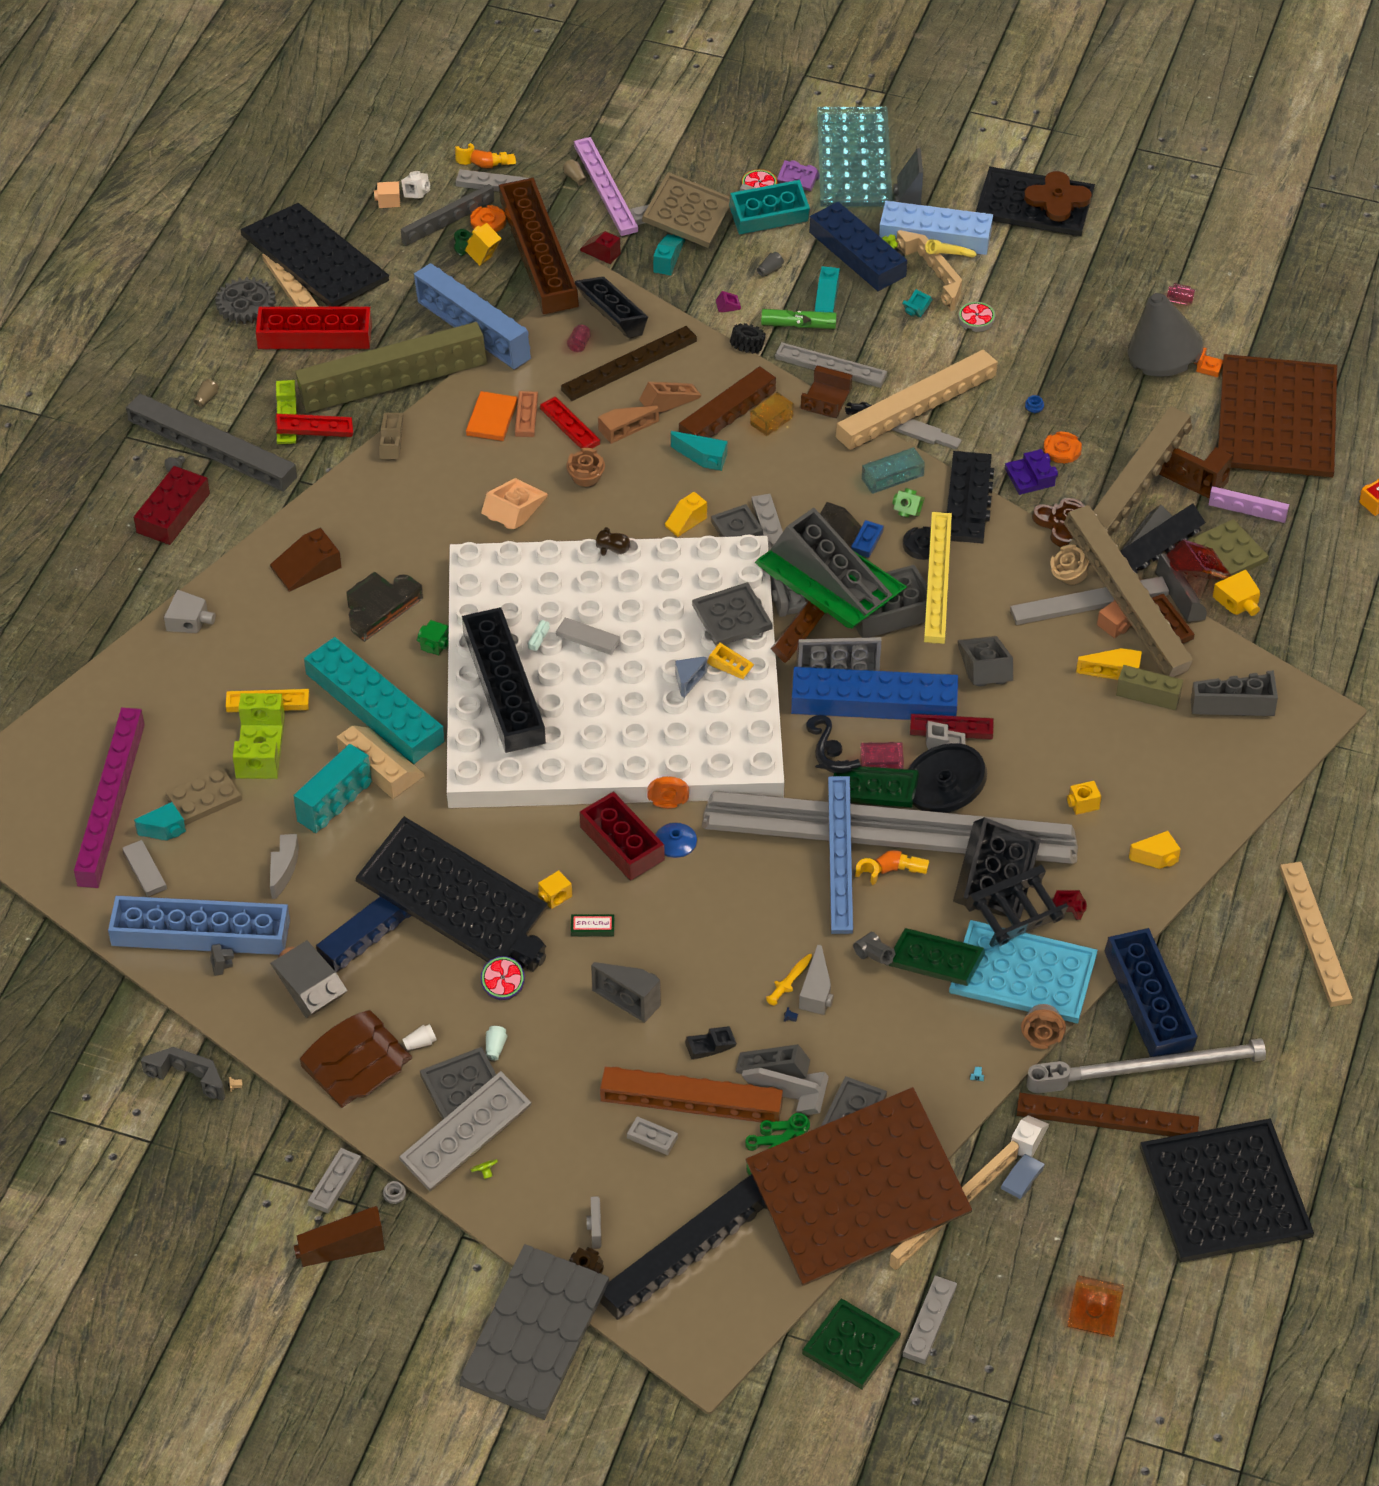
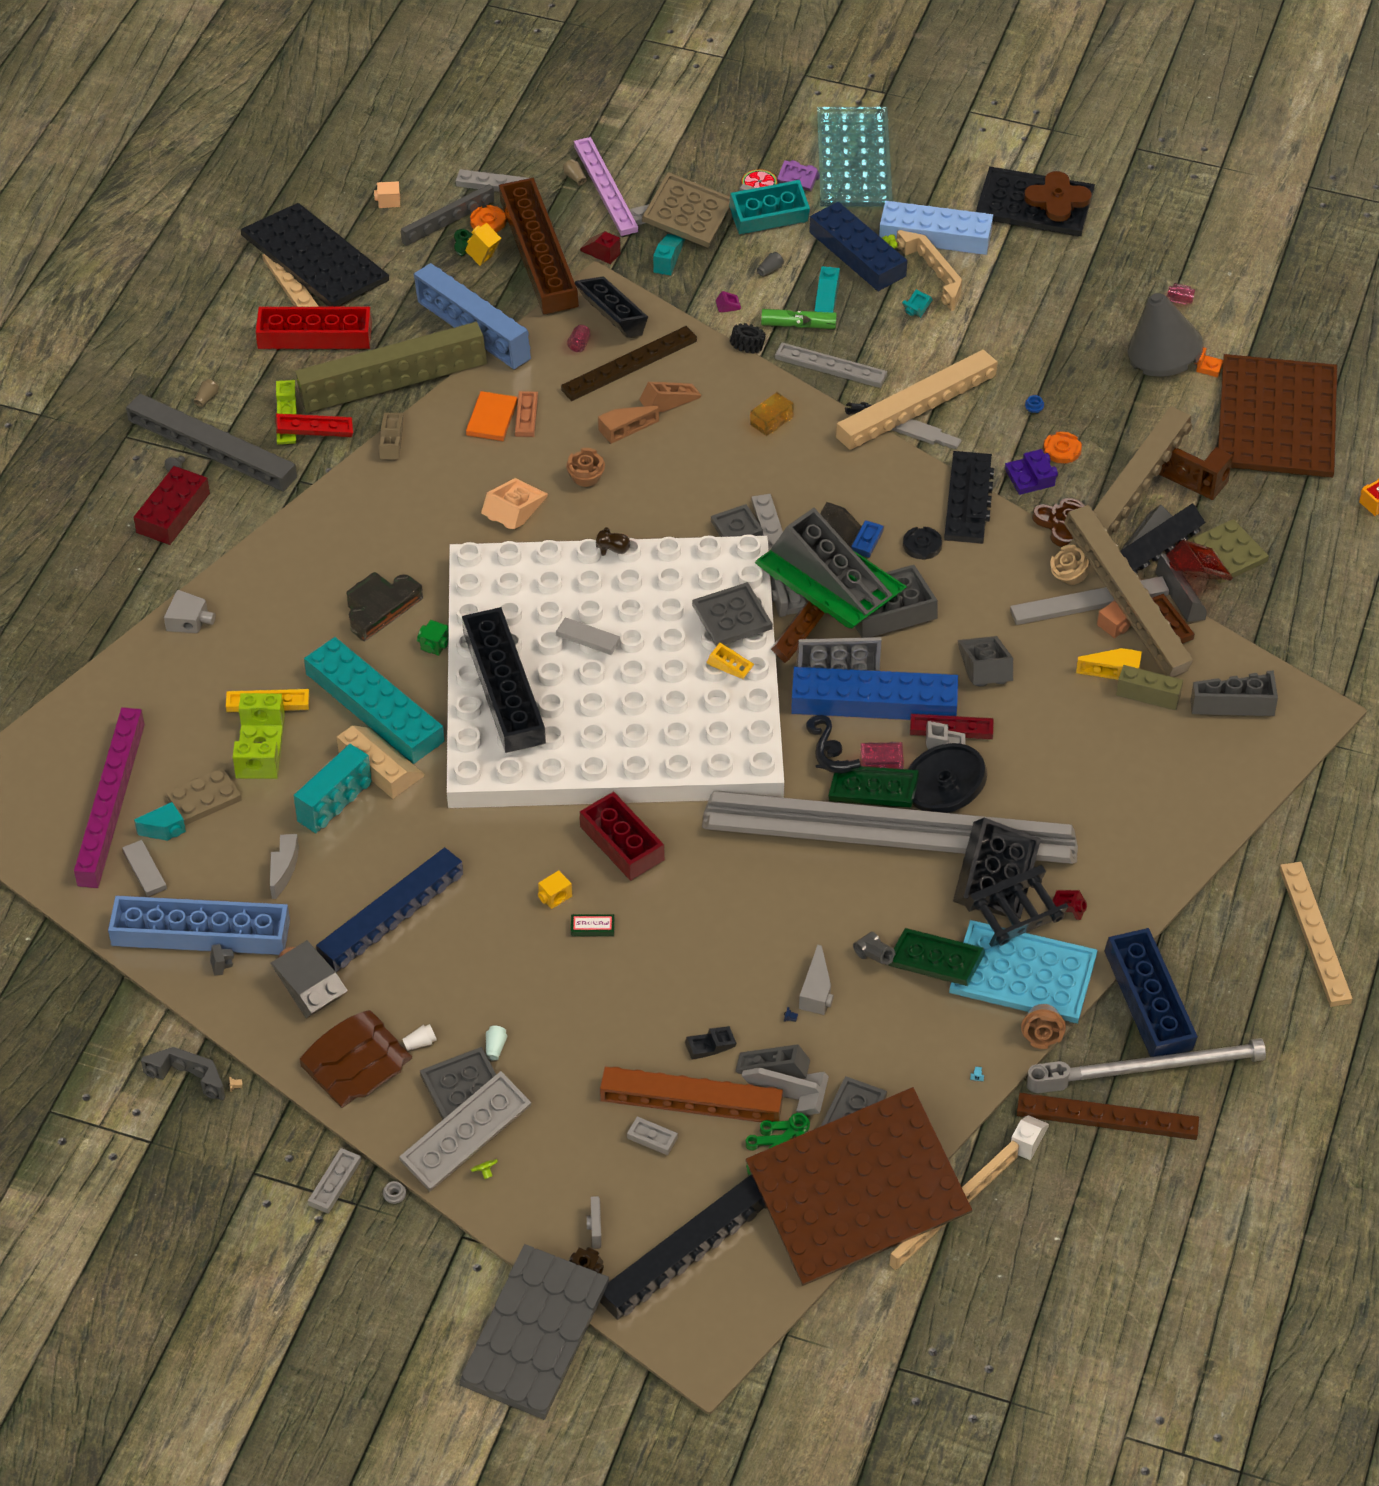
dark grey gear [215,277,276,324] -> none
reddish brown slope [270,527,342,592] -> none
reddish brown slope [294,1206,385,1267] -> none
black plate [355,816,548,962] -> none
white brick [401,171,430,199] -> none
yellow piece [455,143,516,169] -> none
tile [481,956,525,1000] -> none
black brick [511,933,546,972] -> none
light aqua piece [528,620,550,651] -> none
red tile [540,396,600,449] -> none
dark grey slope [591,962,661,1023] -> none
orange tile [647,777,689,808] -> none
blue dish [656,823,697,858] -> none
yellow slope [665,492,707,537] -> none
teal slope [671,431,728,471] -> none
sand blue slope [675,656,707,698] -> none
reddish brown brick [679,366,776,438] -> none
yellow sword [766,954,812,1006] -> none
reddish brown panel [801,365,852,419] -> none
dark green plate [802,1298,901,1390] -> none
medium blue plate [828,776,853,934] -> none
yellow piece [855,850,929,885] -> none
clear light blue brick [862,447,925,494] -> none
bright green brick [892,488,925,517] -> none
dark grey slope [893,148,923,205] -> none
light grey plate [903,1276,957,1364] -> none
light yellow plate [924,512,952,644] -> none
light yellow plant [925,239,977,258] -> none
tile [958,302,996,332] -> none
sand blue slope [1001,1154,1045,1199] -> none
yellow brick [1067,781,1101,815] -> none
clear orange slope [1067,1275,1124,1337] -> none
yellow slope [1129,831,1181,869] -> none
black plate [1140,1118,1314,1263] -> none
lavender plate [1209,486,1289,523] -> none
yellow torso [1213,570,1260,616] -> none

